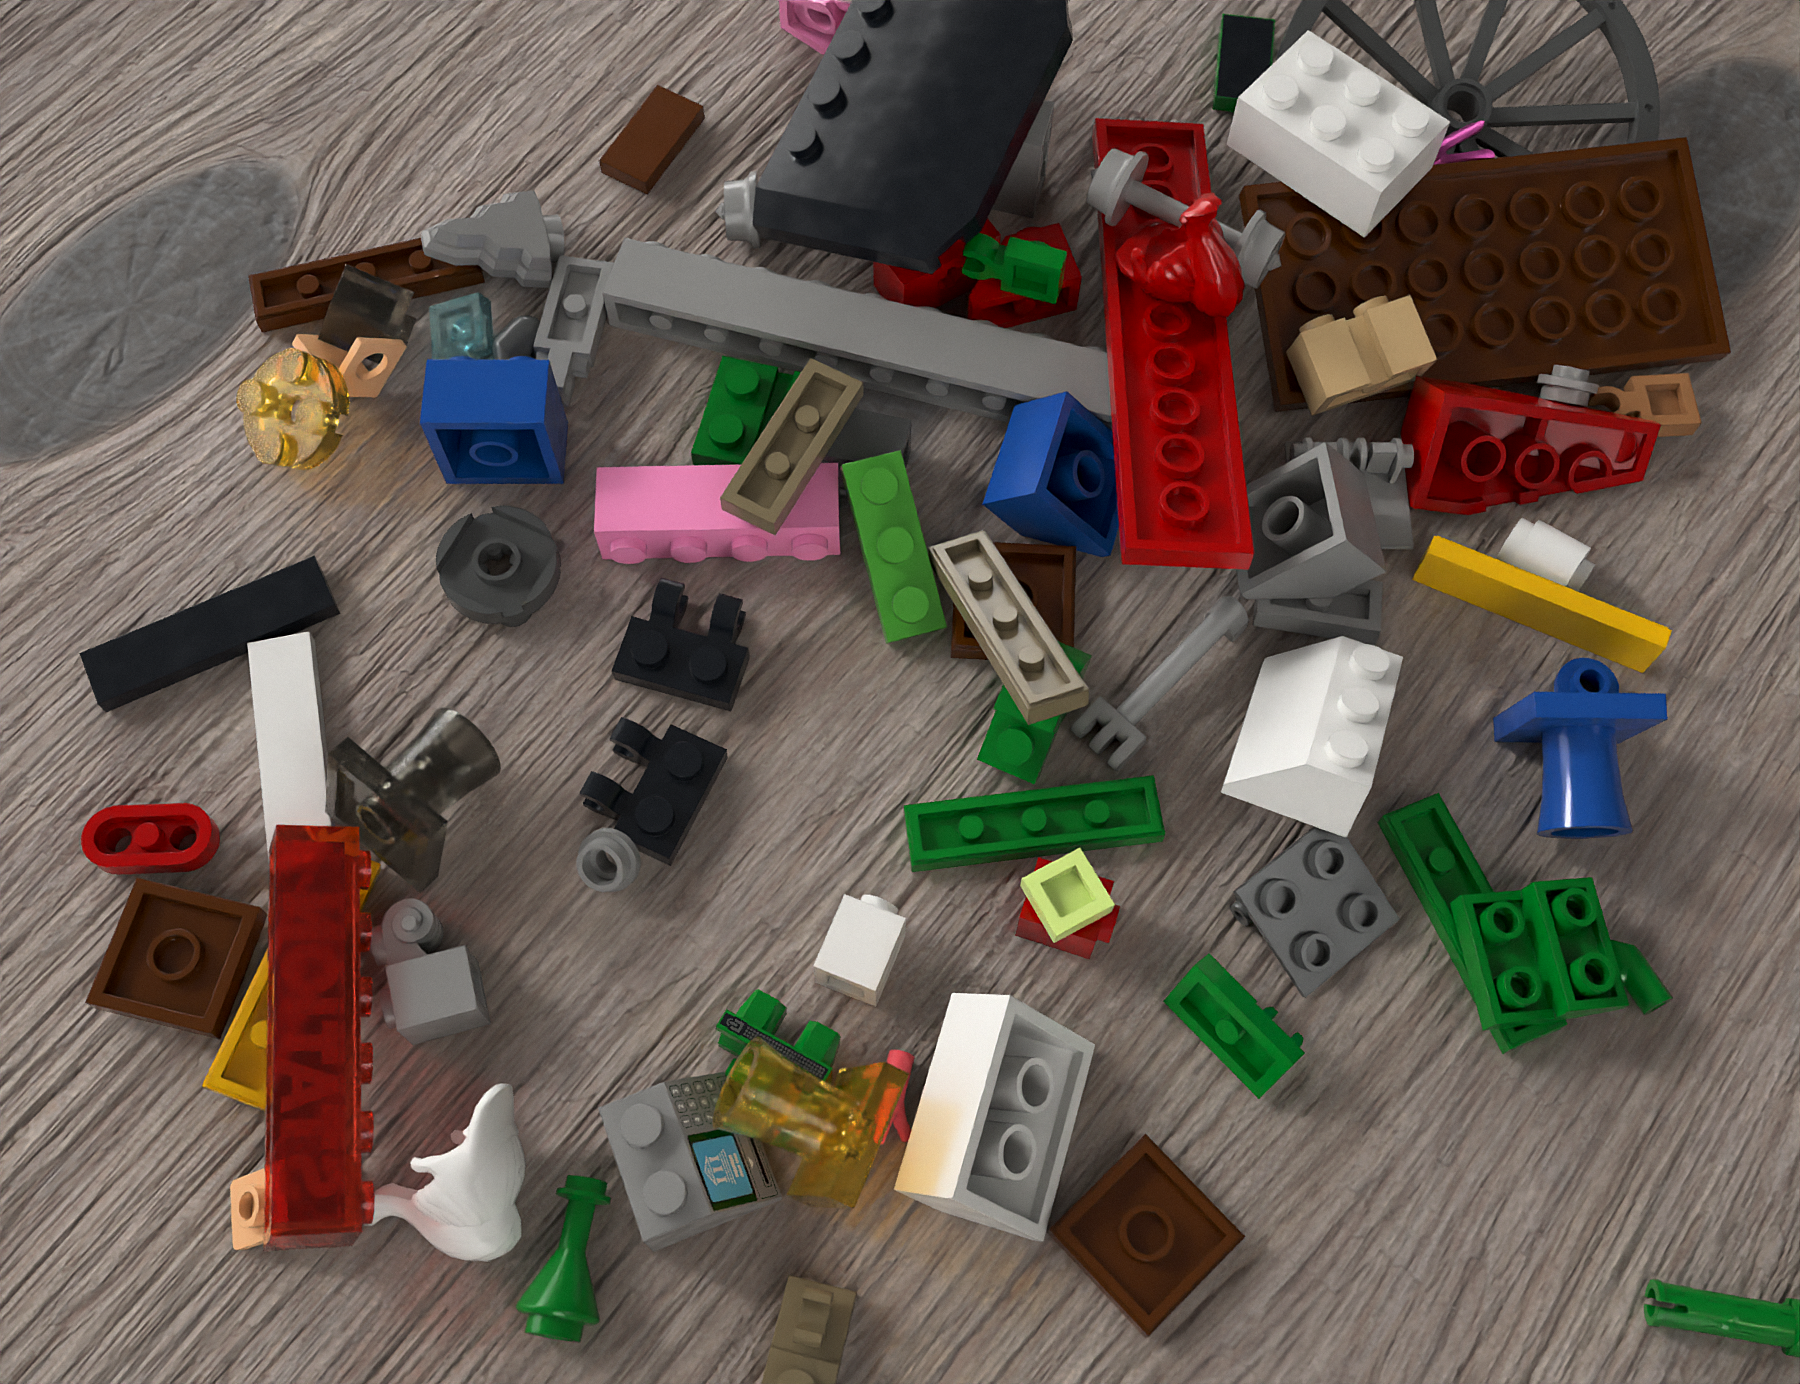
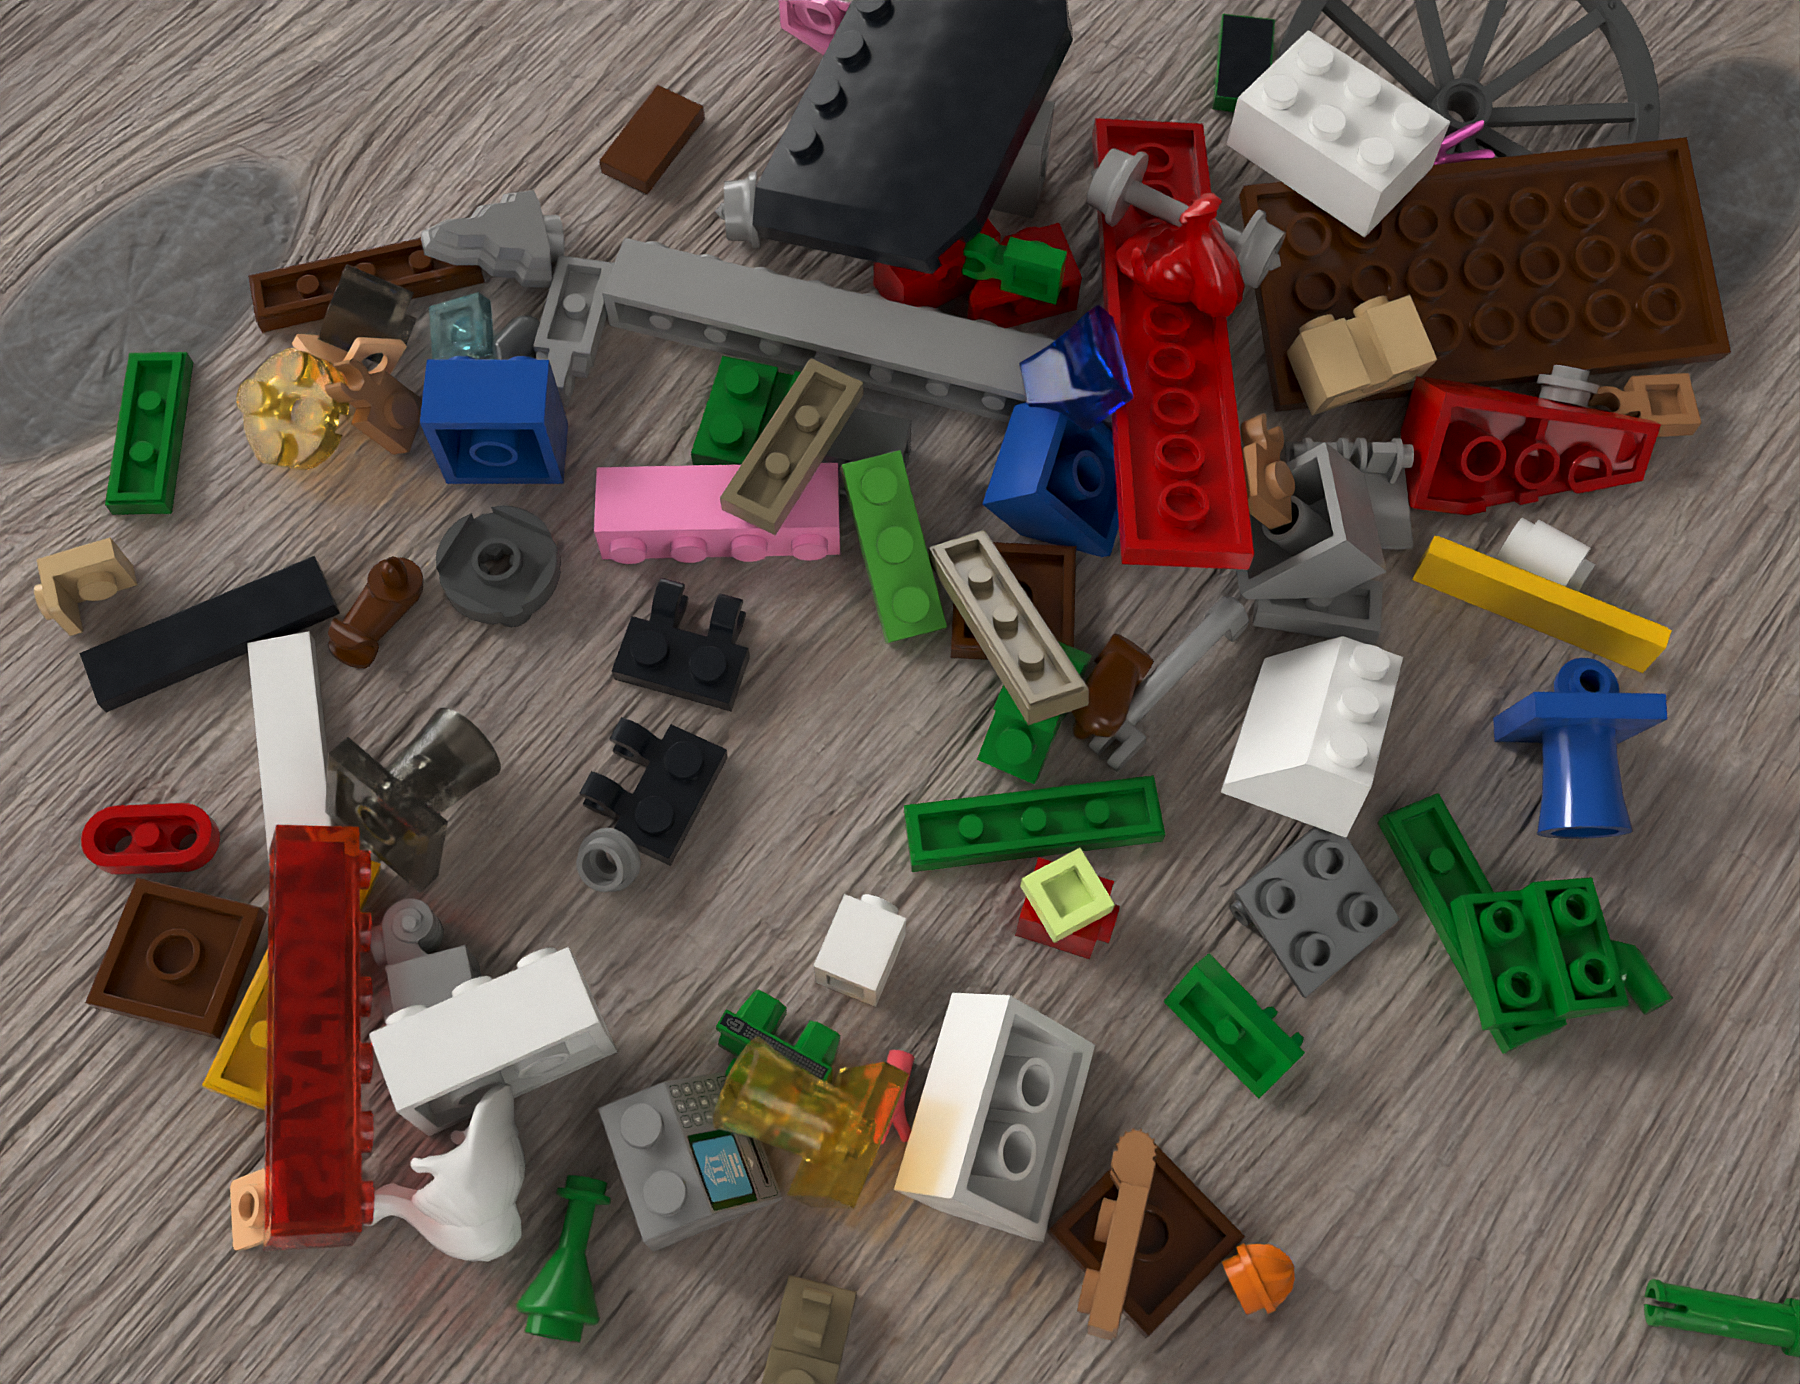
none -> tan bracket [34,537,137,636]
none -> green tile [105,352,193,515]
none -> medium nougat plate [324,359,422,455]
none -> reddish brown piece [328,556,424,669]
none -> white slope [369,947,617,1136]
none -> clear blue slope [1019,304,1134,432]
none -> reddish brown piece [1072,633,1154,740]
none -> medium nougat hinge [1077,1128,1157,1341]
none -> orange plate [1222,1243,1295,1316]
none -> medium nougat plate [1241,413,1295,530]

